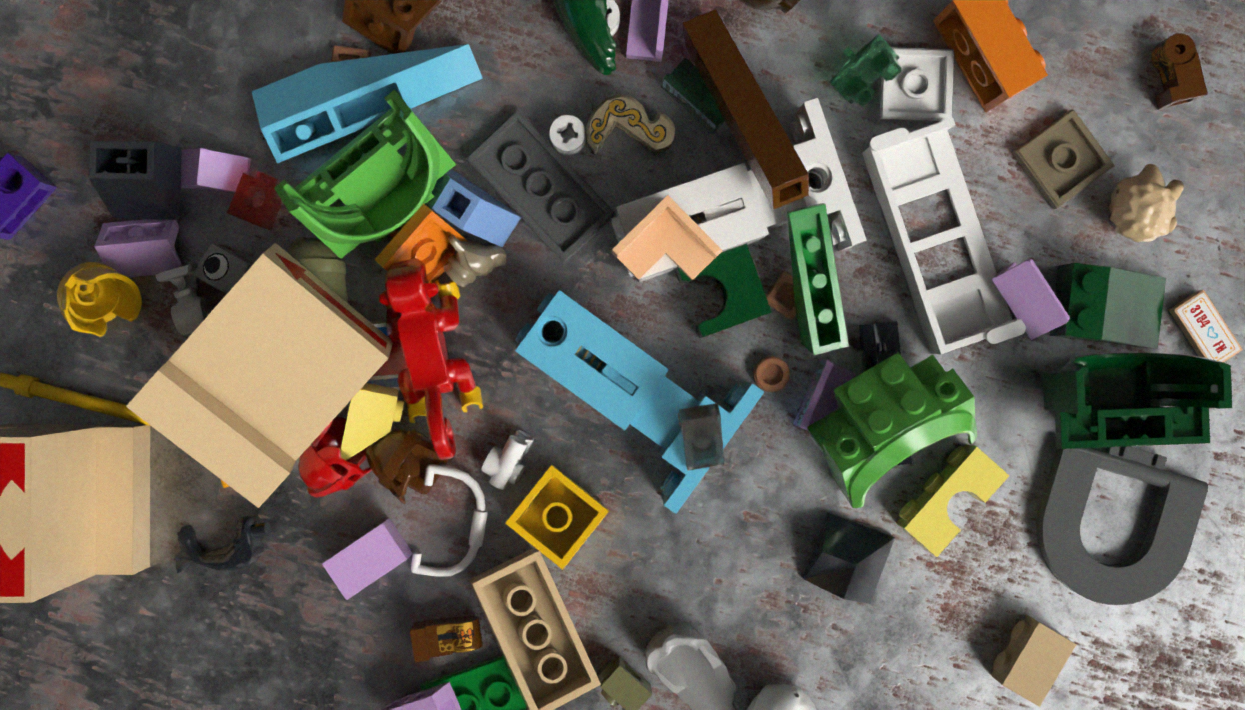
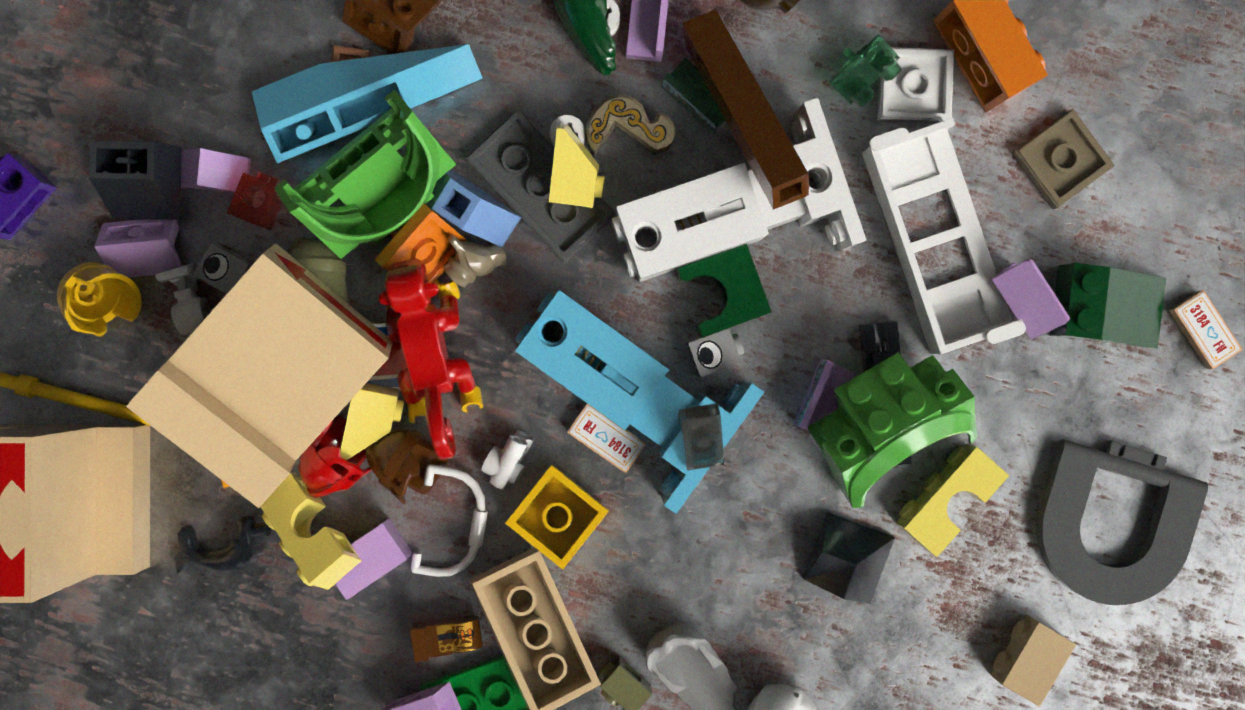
light nougat panel [612,195,722,280] -> none
nougat tile [753,356,790,392] -> none
nougat tile [766,271,796,321] -> none
green slope [787,203,849,355] -> none
dark green piece [1043,353,1232,449] -> none
tan animal [1109,164,1184,242] -> none
reddish brown leg [1151,33,1208,110] -> none
none -> light yellow arch [260,473,362,590]
none -> light yellow slope [549,123,605,208]
none -> white tile [567,404,646,473]
none -> light grey brick [686,328,744,377]

